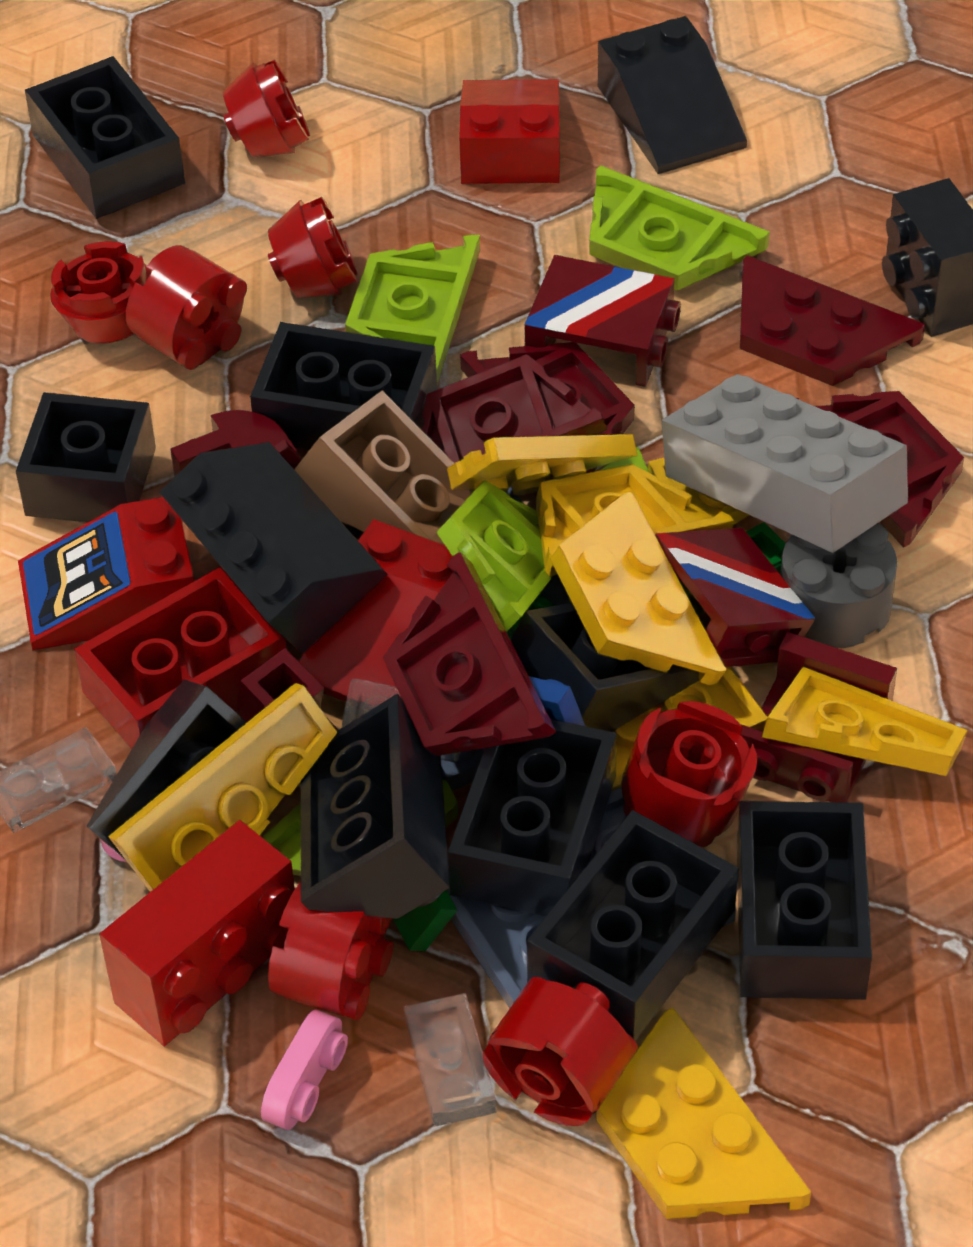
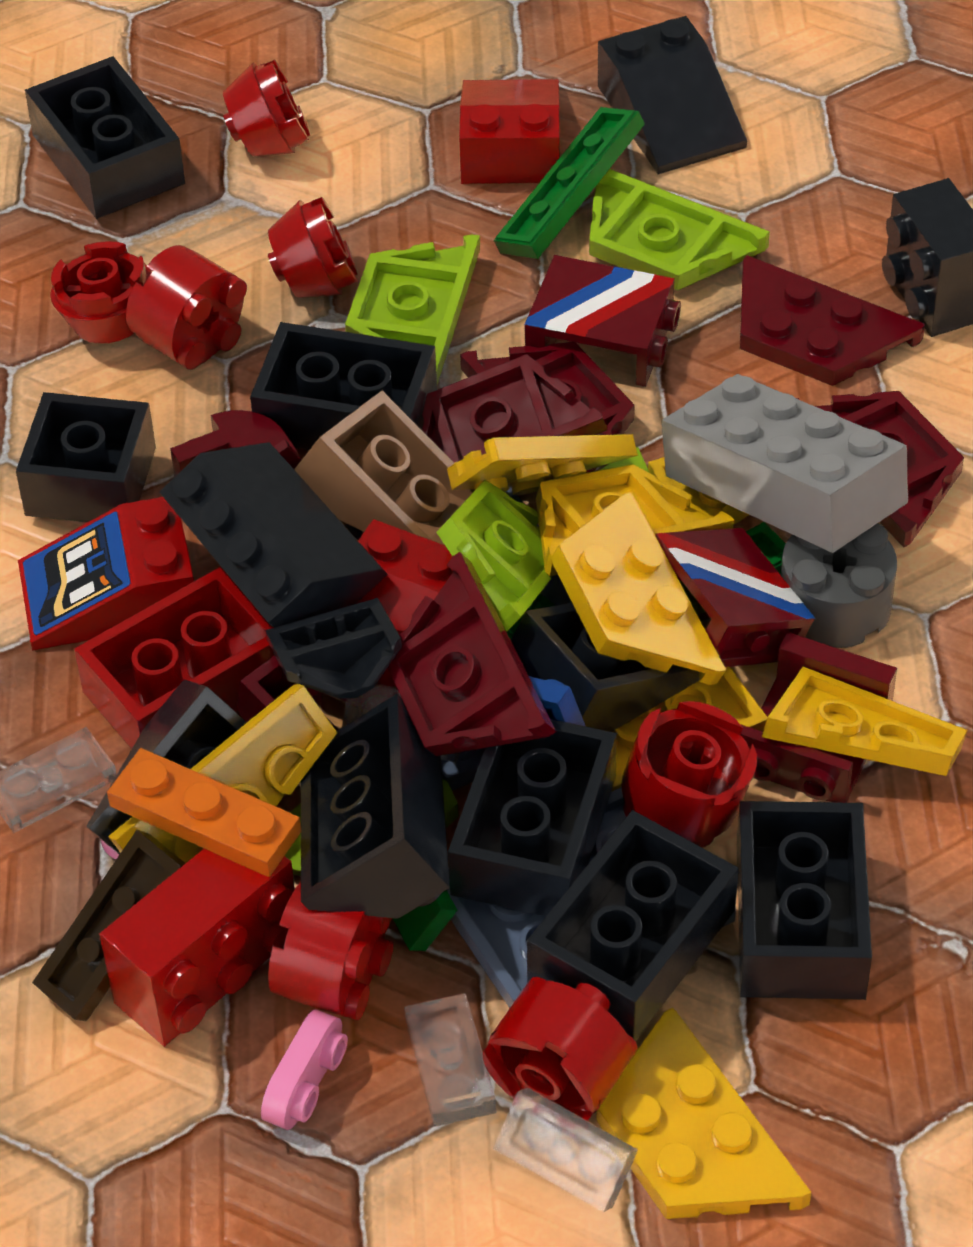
none -> dark brown plate [32,830,185,1021]
none -> orange plate [107,747,302,877]
none -> black slope [265,598,402,698]
none -> green tile [493,107,645,259]
none -> clear plate [493,1088,638,1212]

